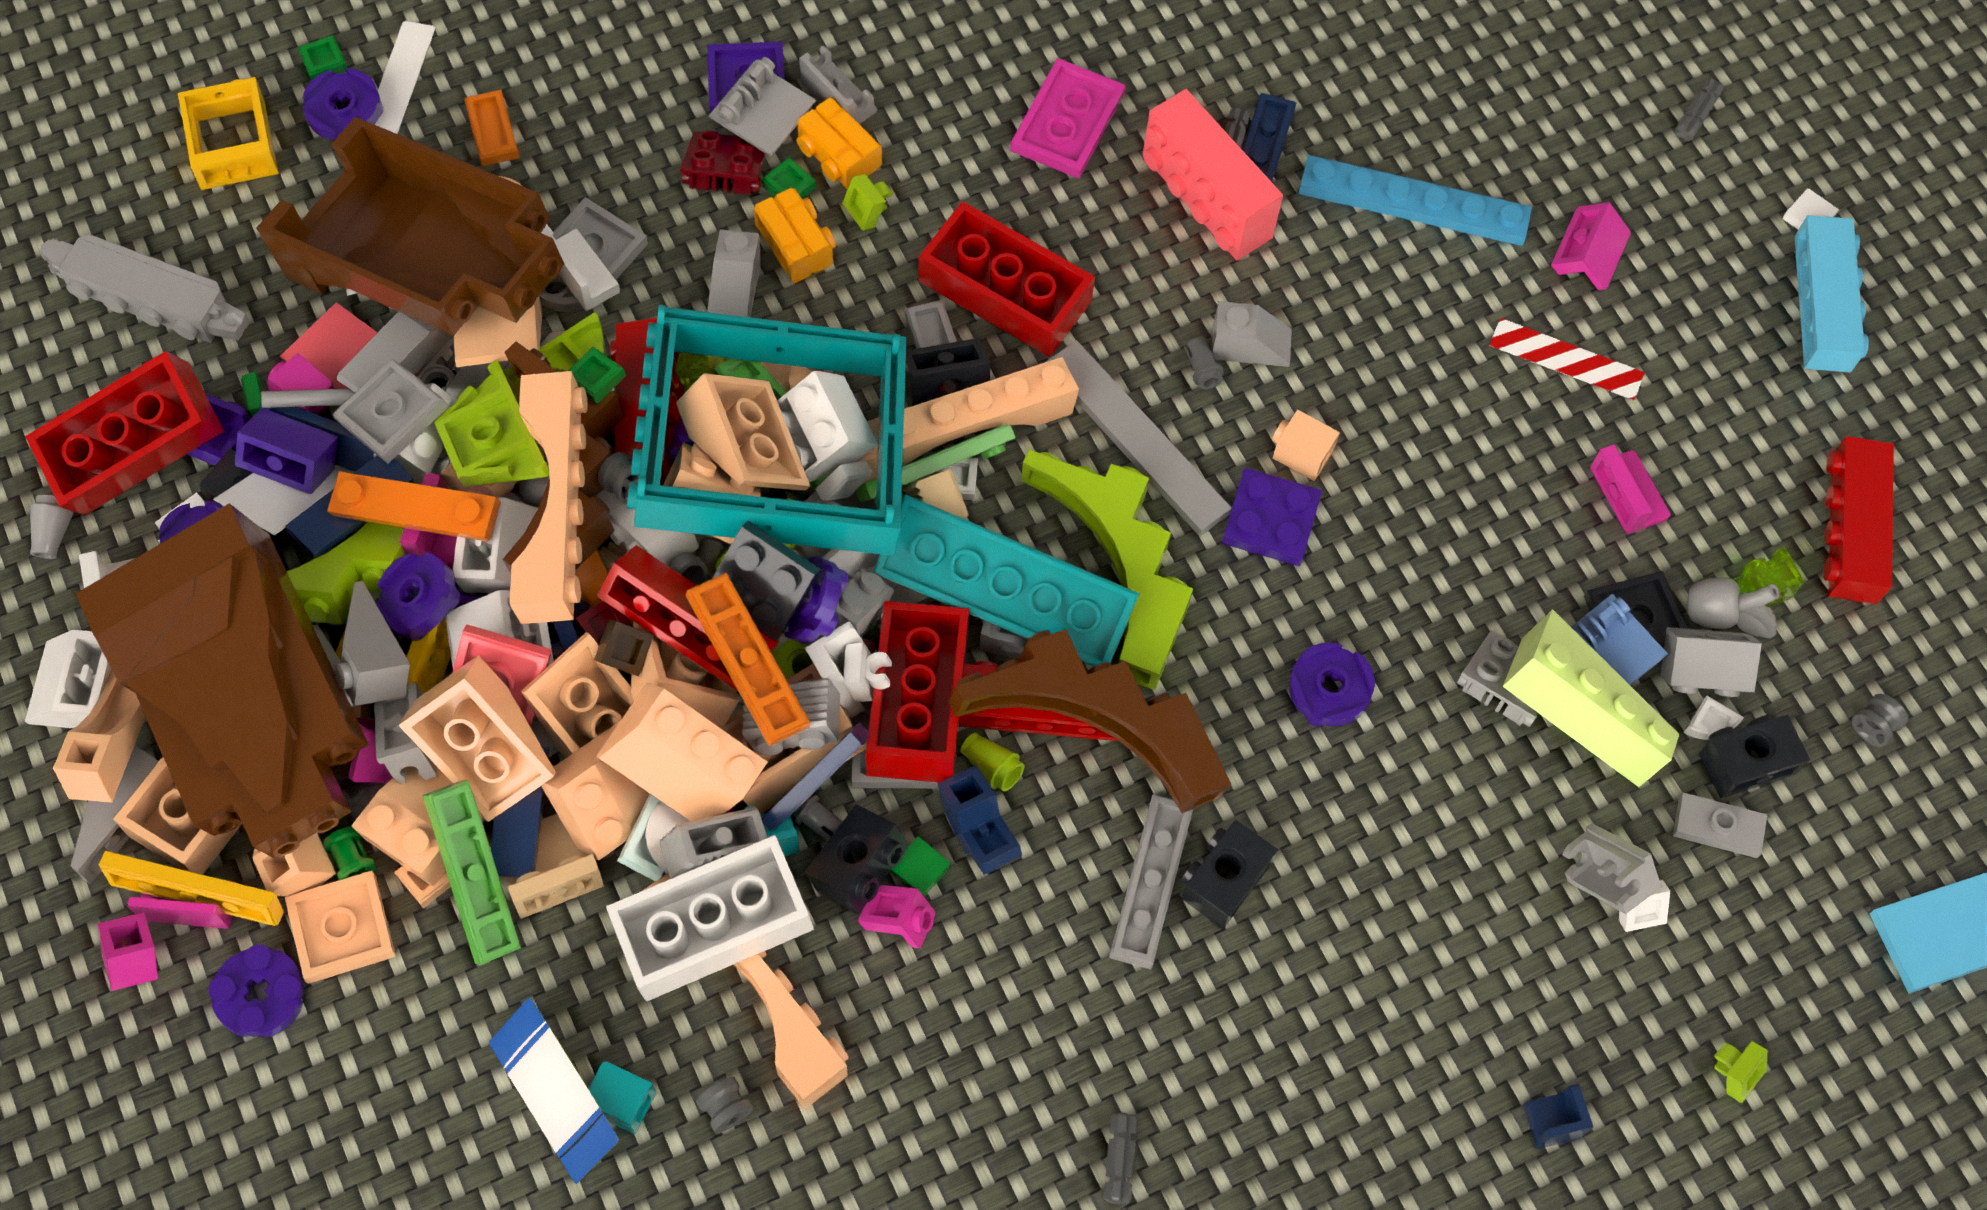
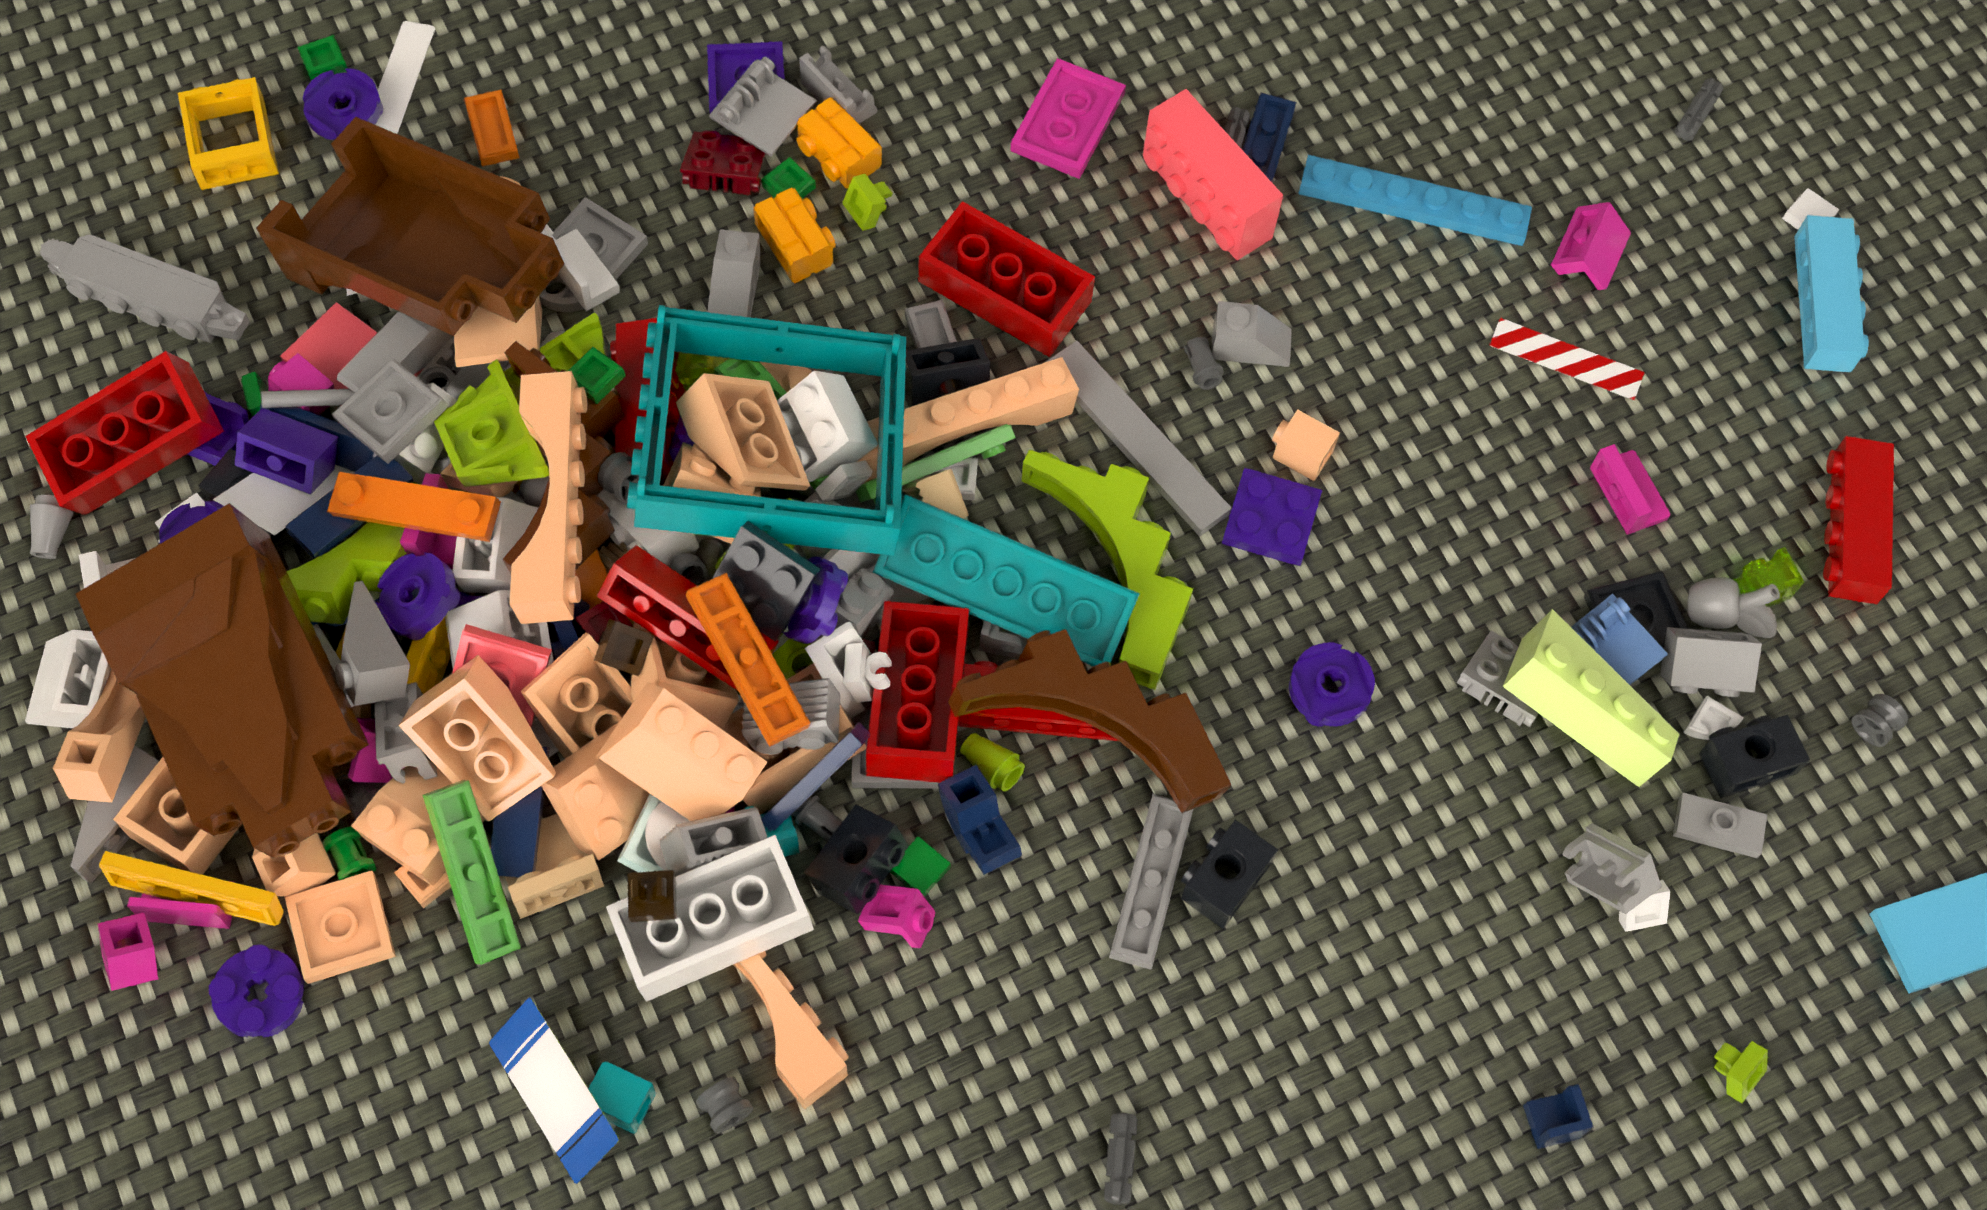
none -> dark brown tile [628,870,677,922]

